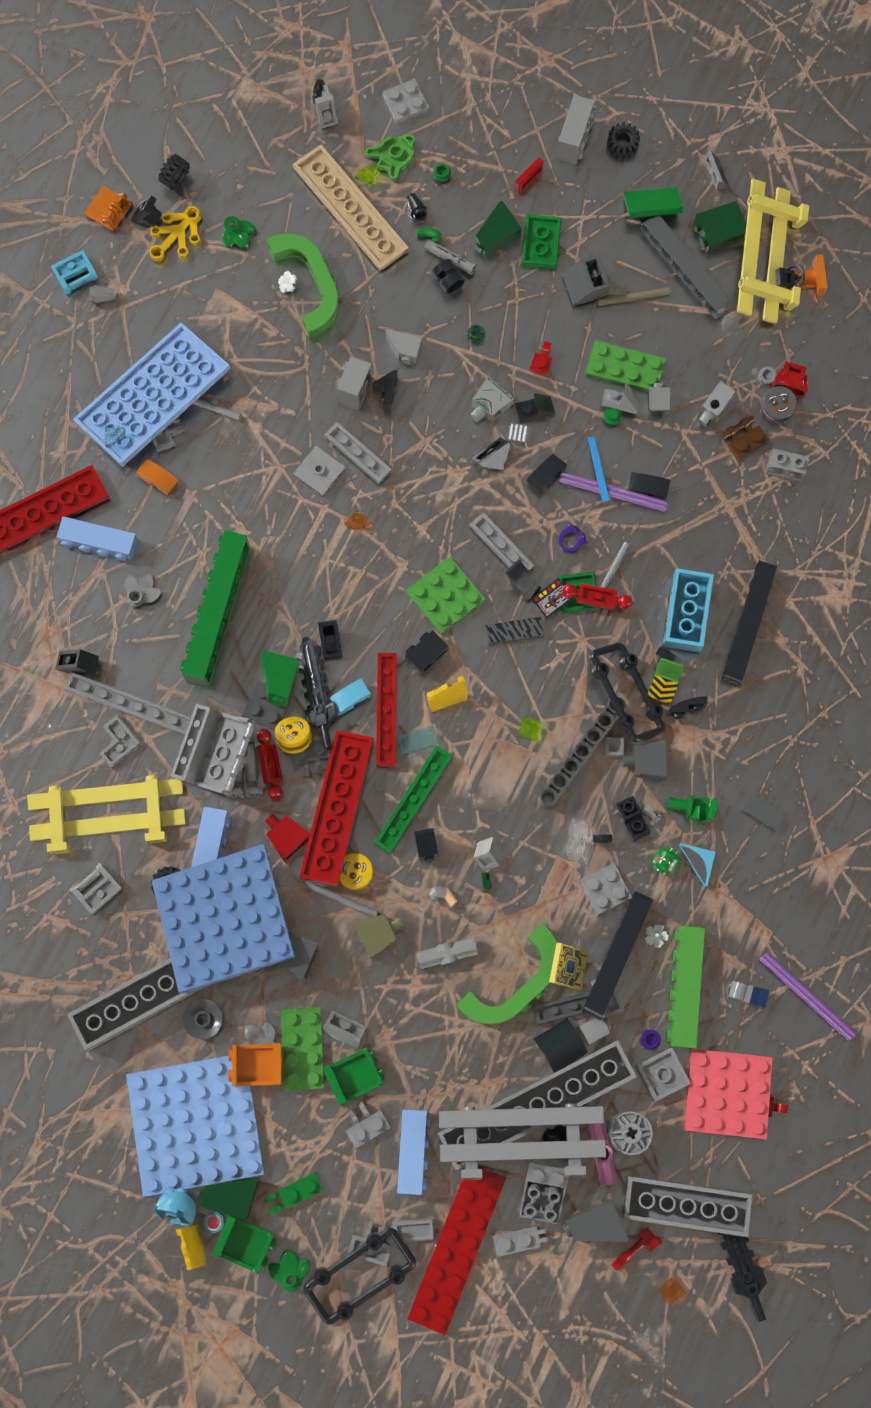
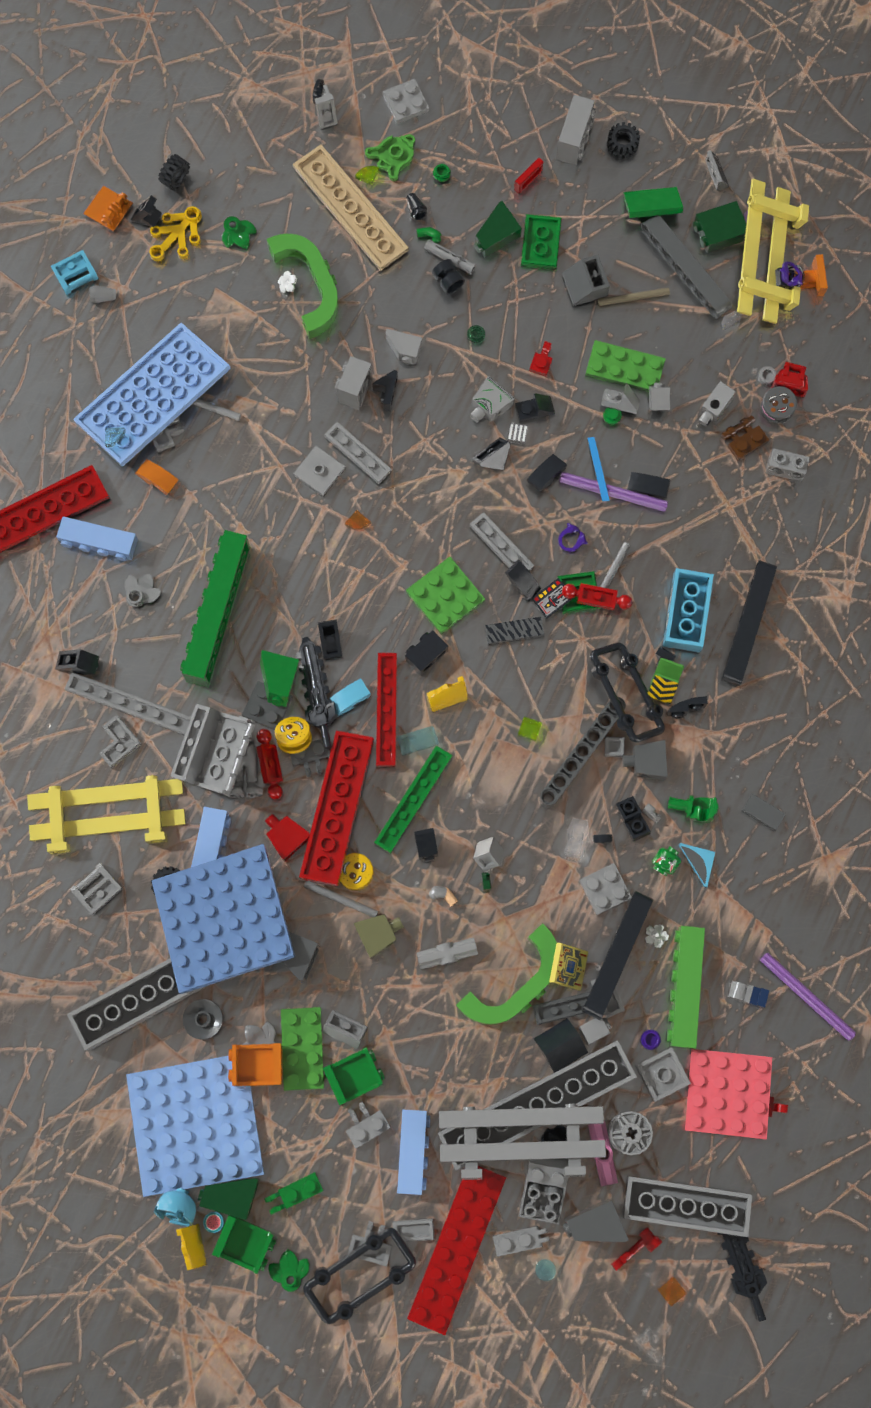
none -> clear light blue tile [535,1259,556,1281]
none -> dark purple piece [780,261,803,286]

